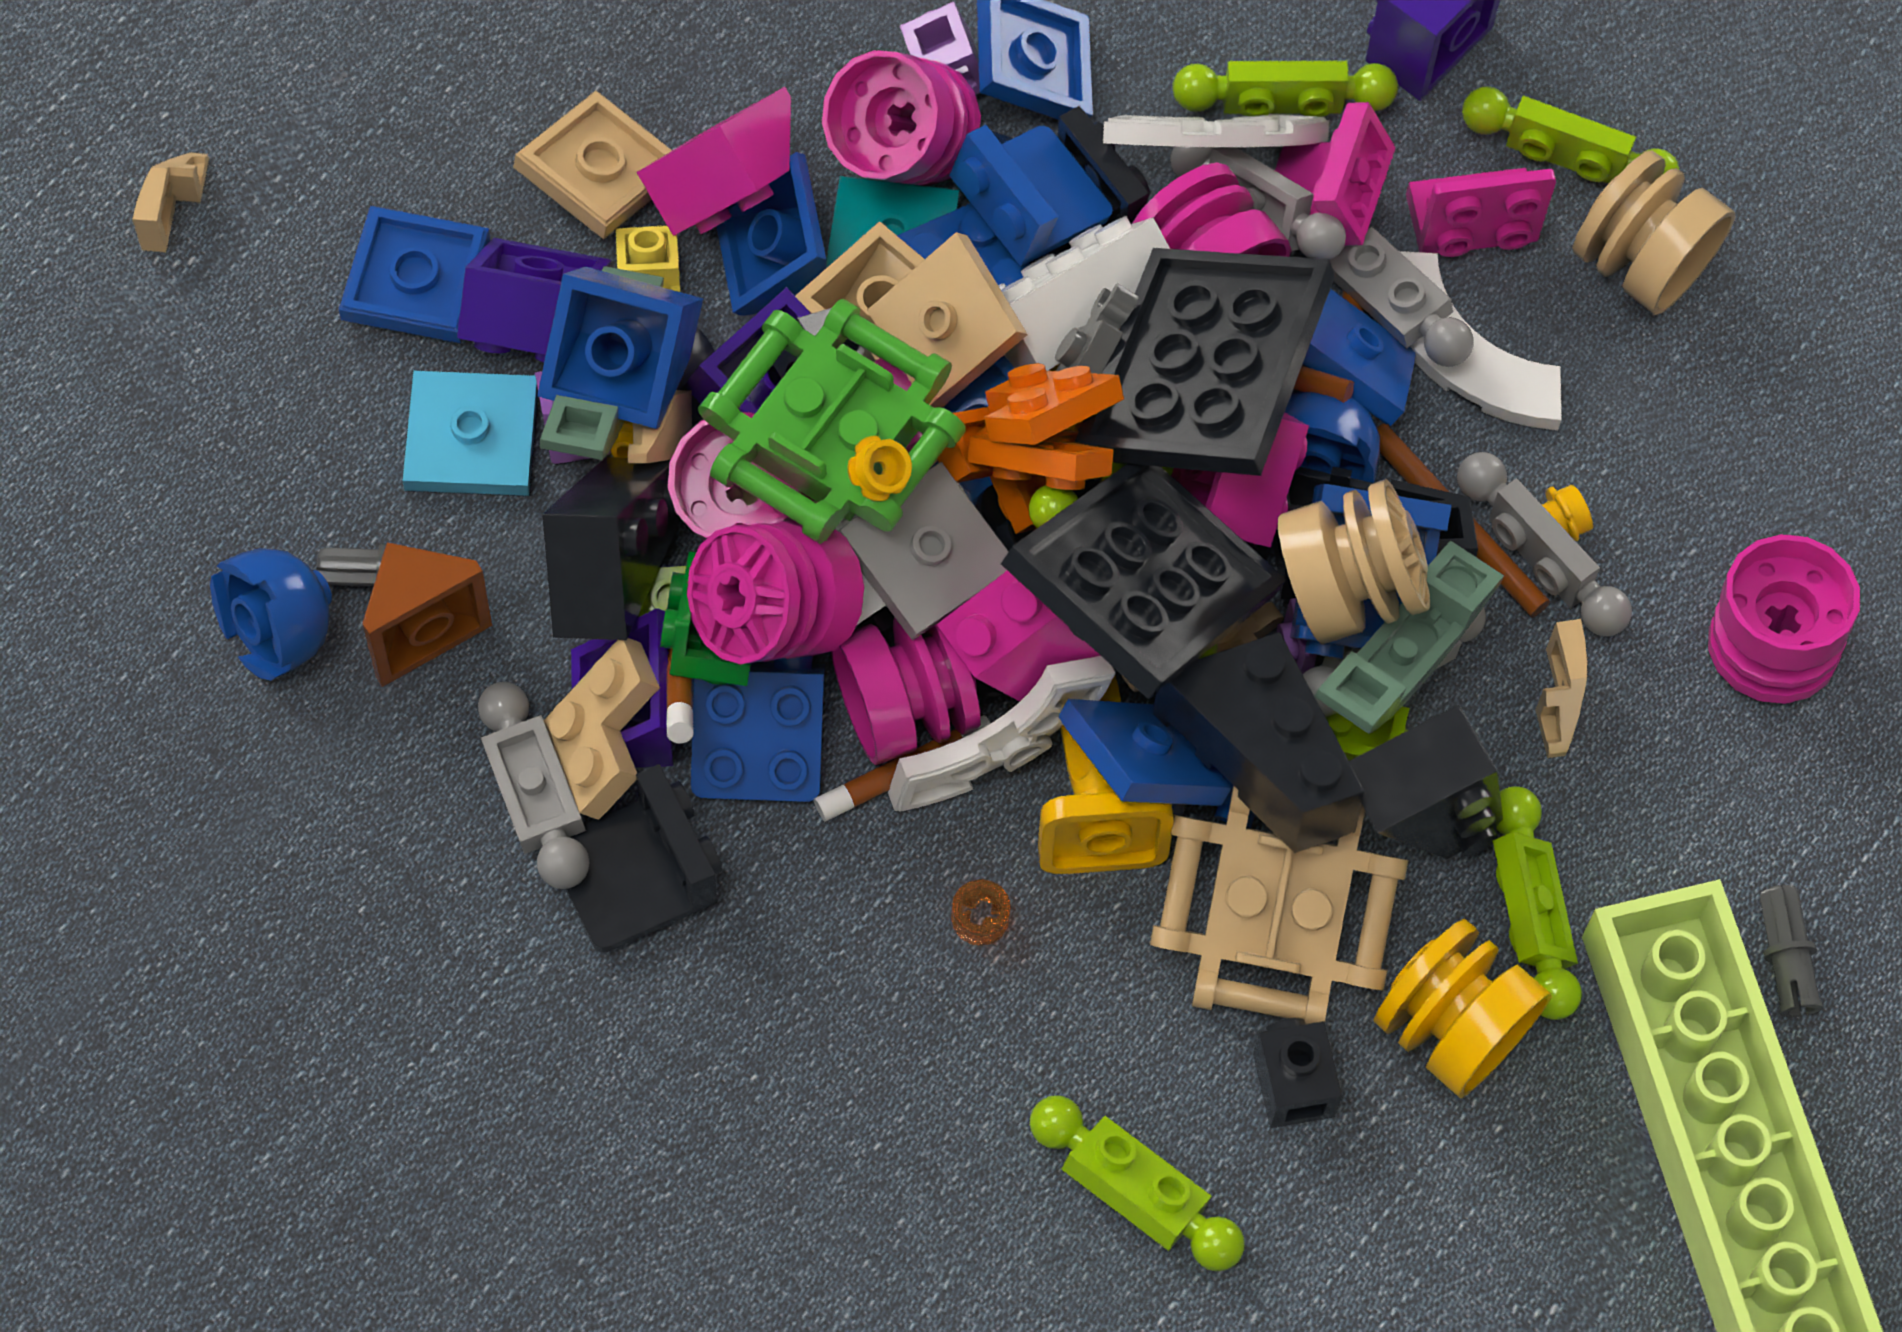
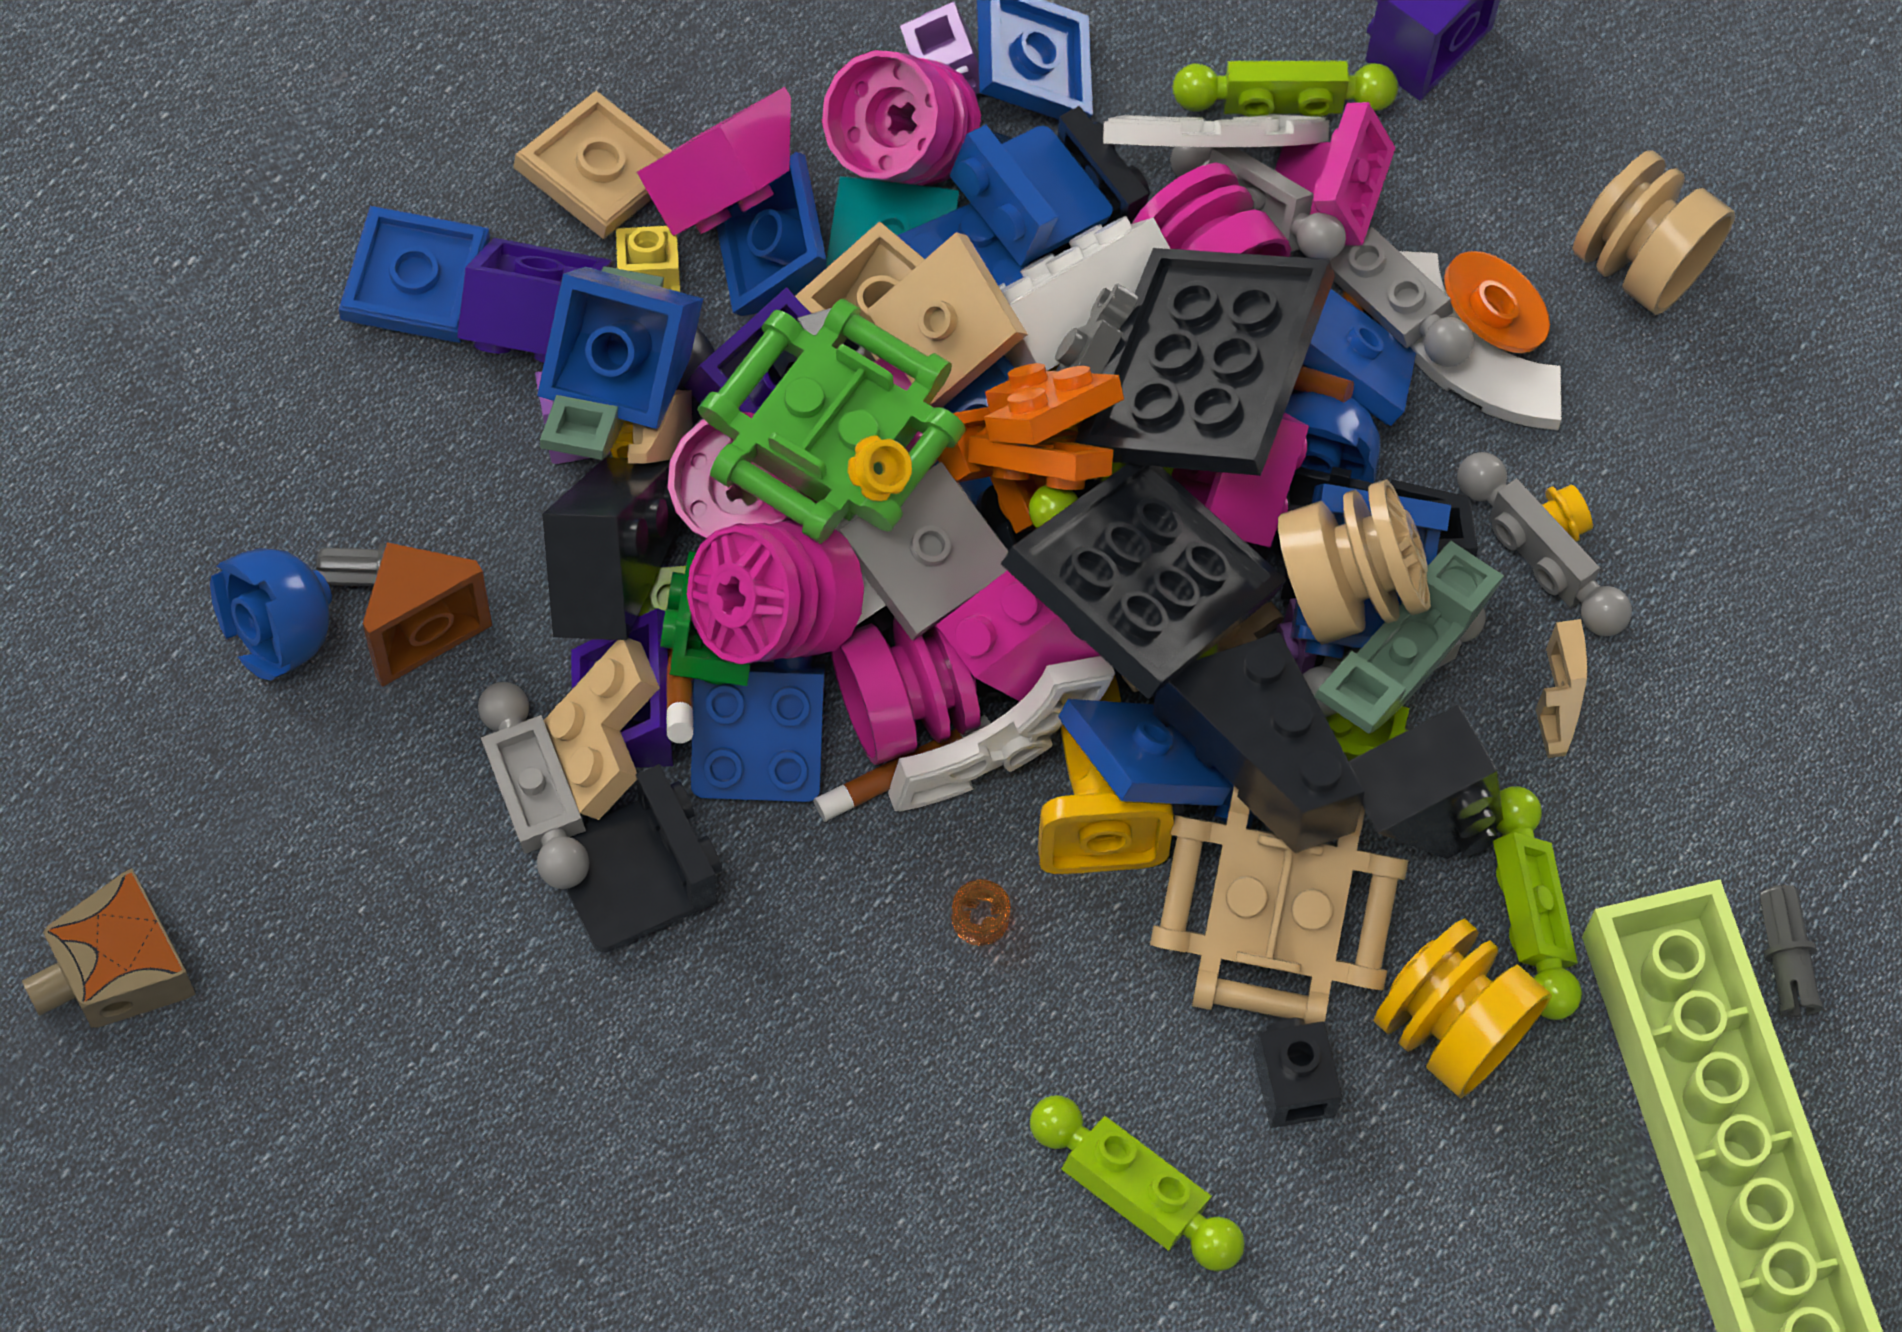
tan slope [132,153,209,253] -> none
medium azure plate [402,371,538,496] -> none
dark orange bar [1377,423,1550,618] -> none
dark pink bracket [1406,168,1556,257] -> none
lime plate [1462,87,1679,184] -> none
dark pink wheel [1708,534,1860,704] -> none
none -> torso [21,868,196,1027]
none -> orange dish [1444,251,1550,353]

